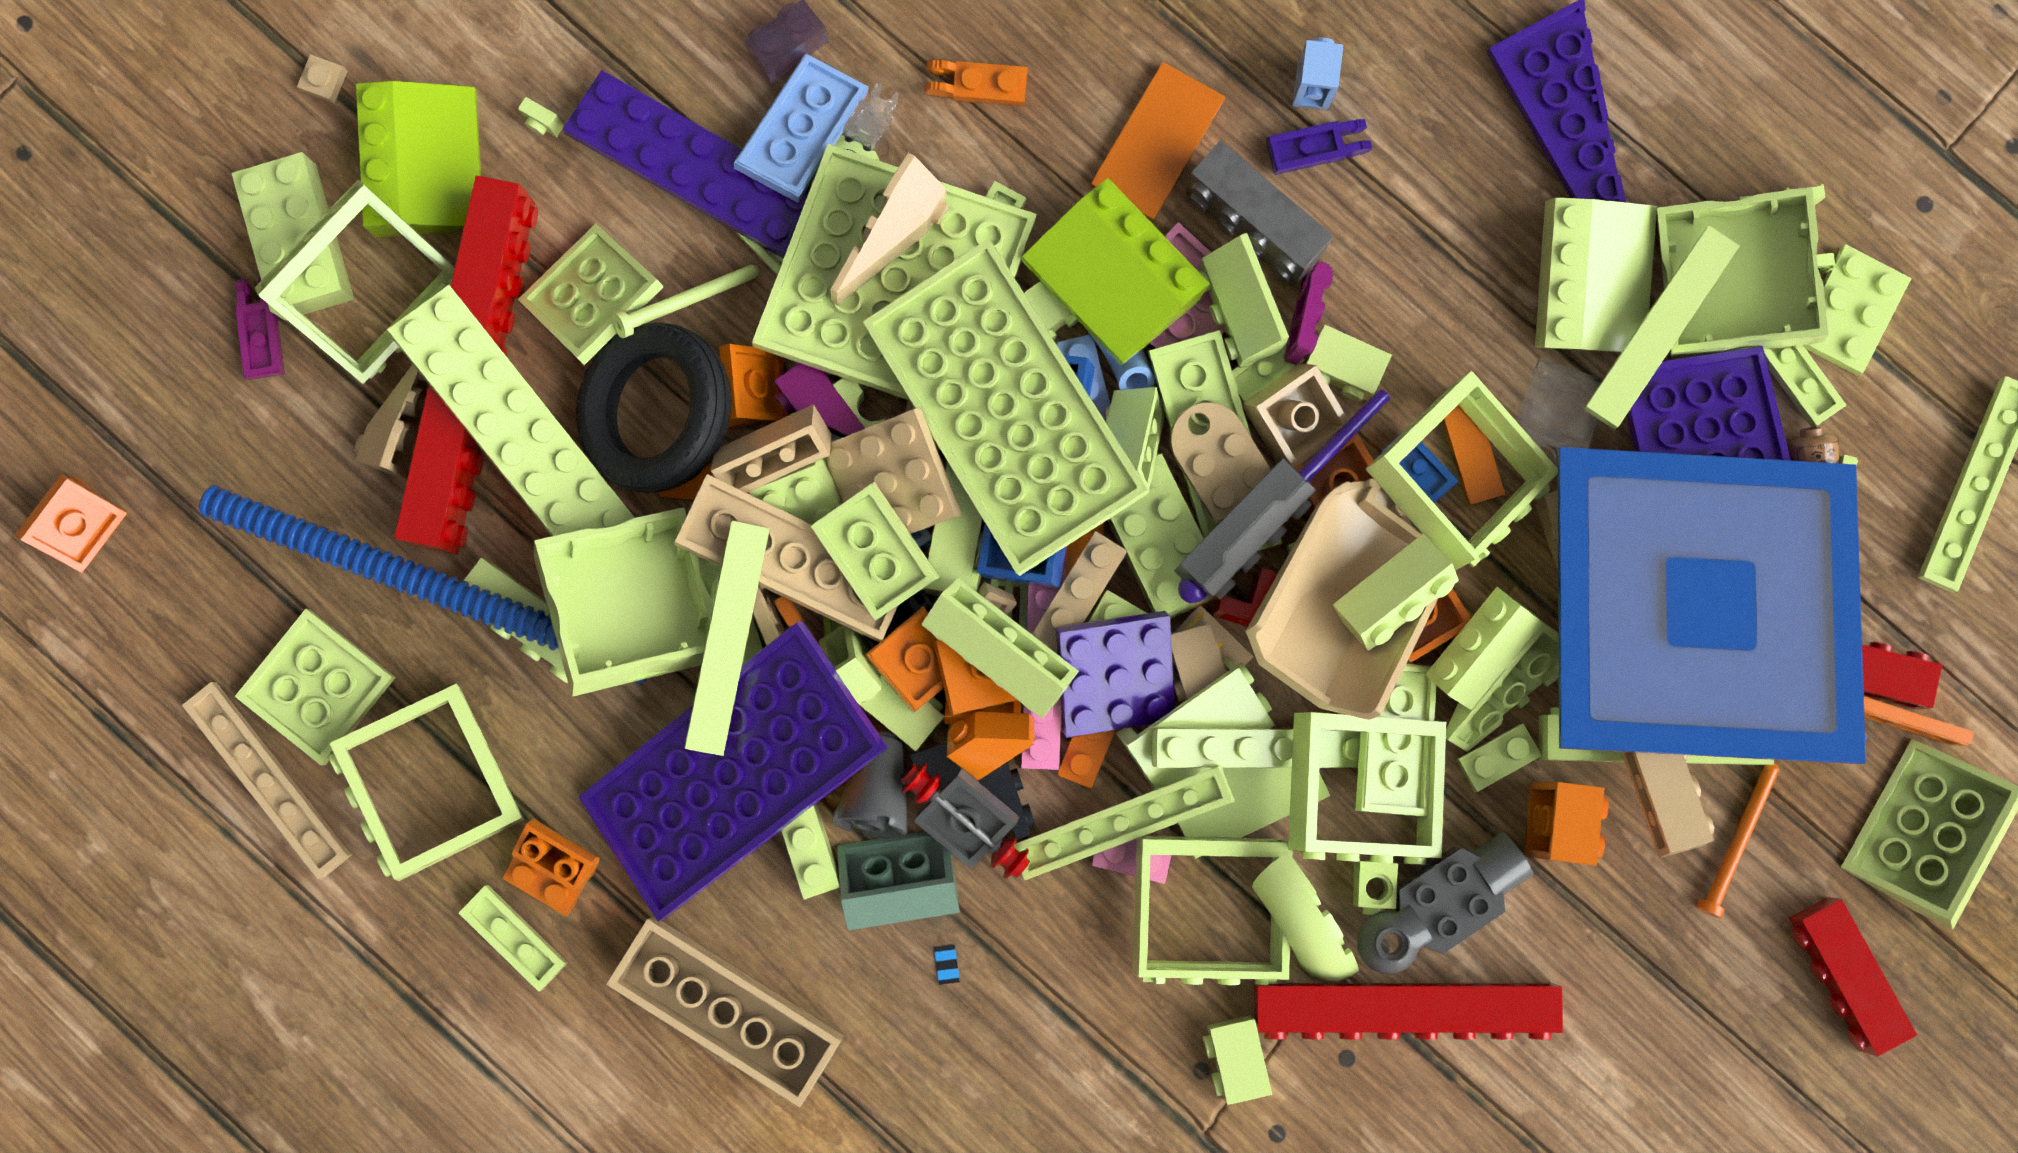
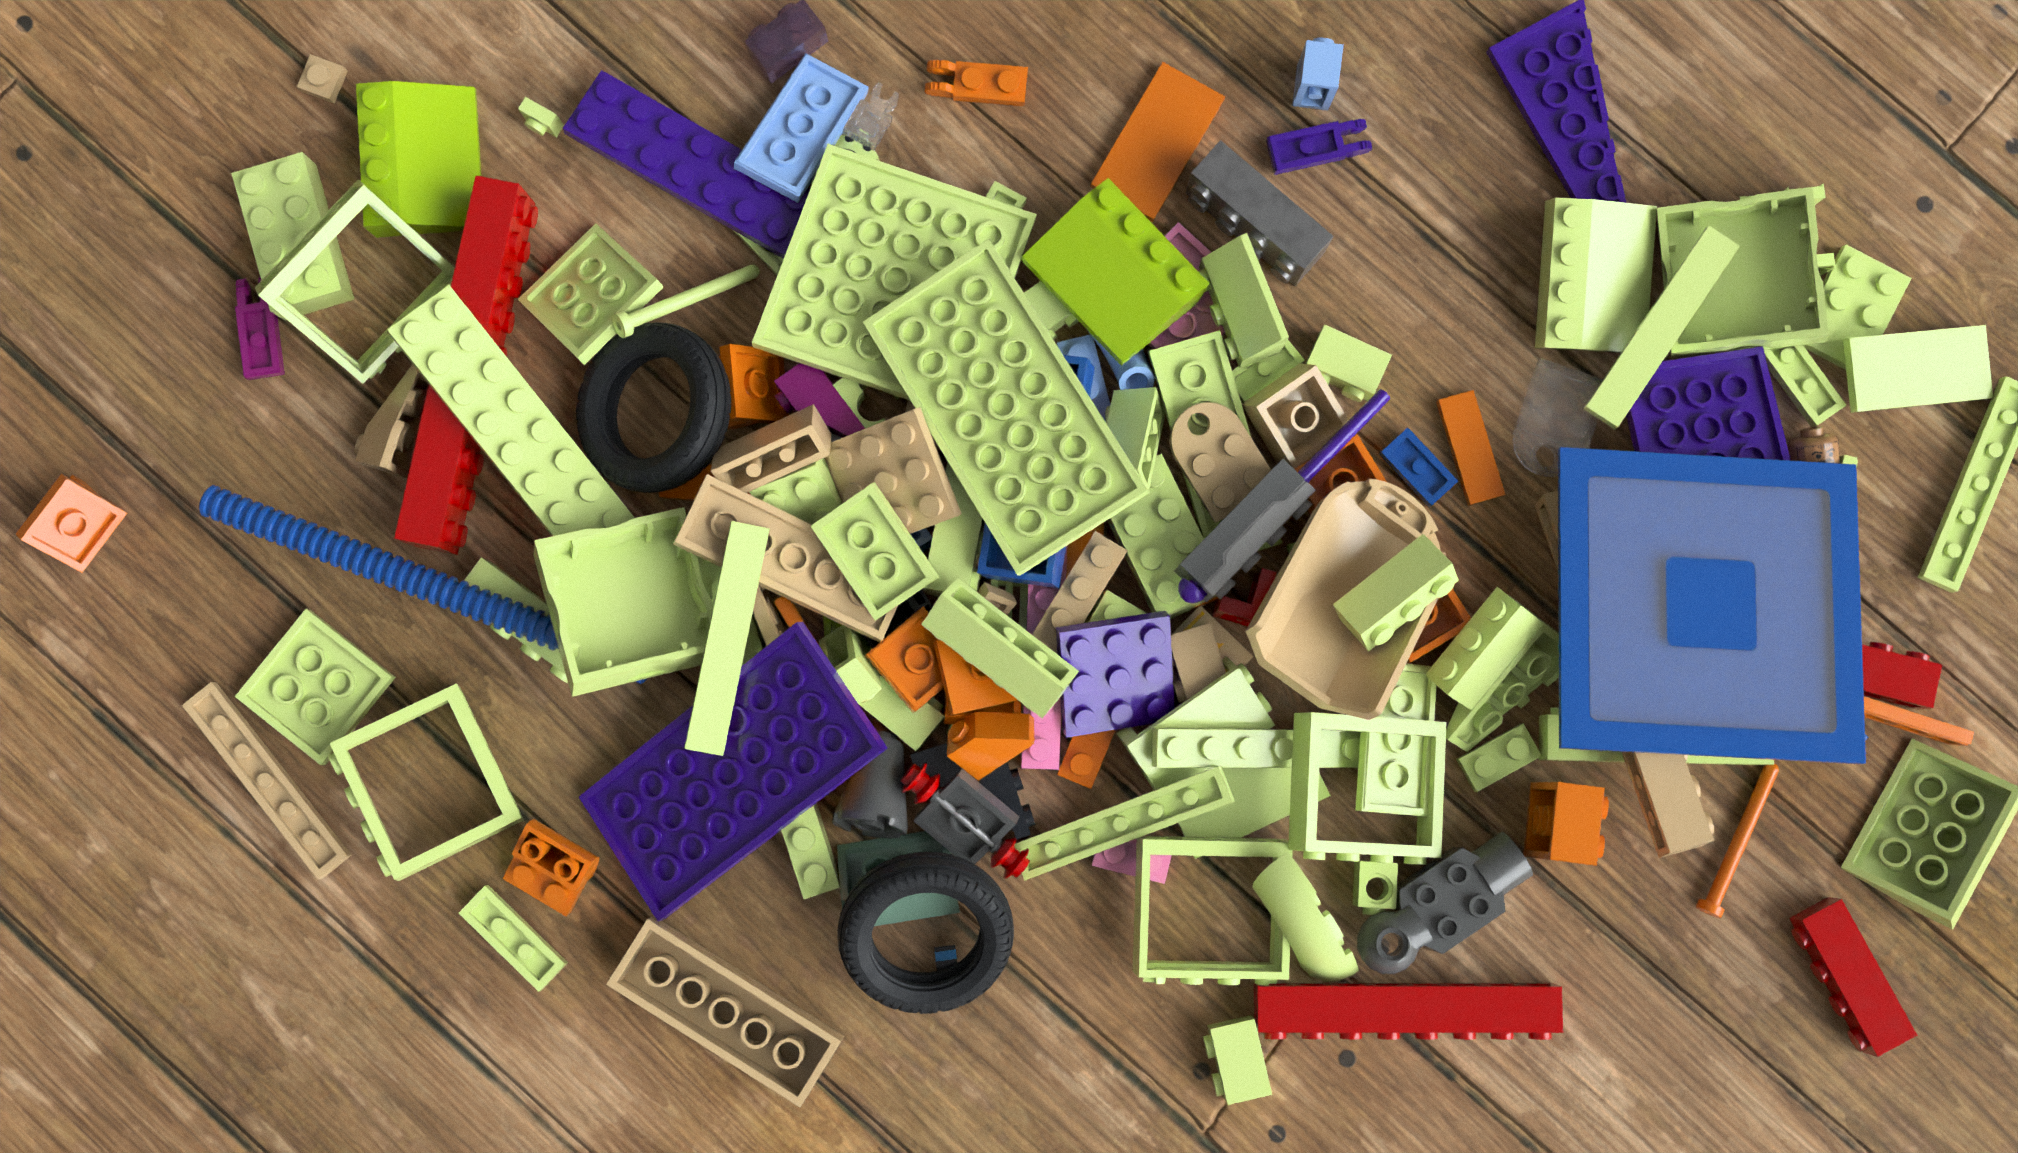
wedge [830,152,949,305] -> none
magenta hinge [1283,261,1334,365] -> none
yellowish green window [1366,371,1558,571] -> none
none -> black tyre [838,851,1014,1014]
none -> yellowish green tile [1843,325,1993,413]

